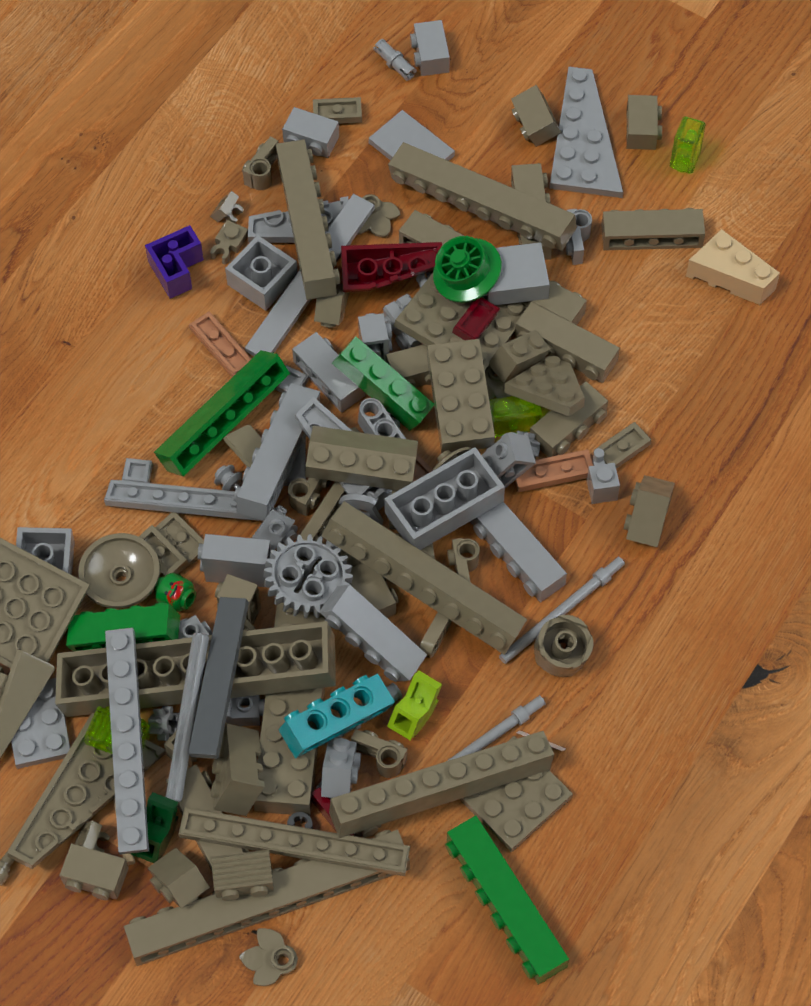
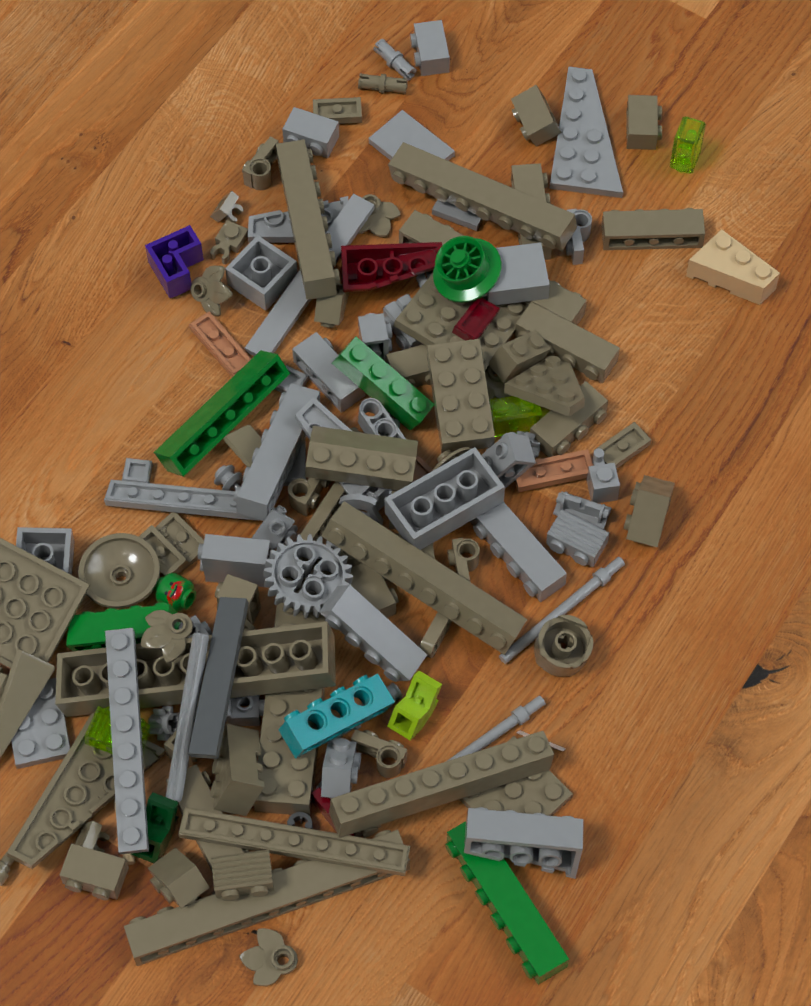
none -> dark tan plate [141,610,193,663]
none -> dark tan plate [191,265,233,316]
none -> dark tan pin [358,73,408,94]
none -> light grey tile [432,200,483,231]
none -> light grey wedge [464,807,583,879]
none -> light grey brick [546,509,610,567]
none -> light grey hinge [553,491,612,529]

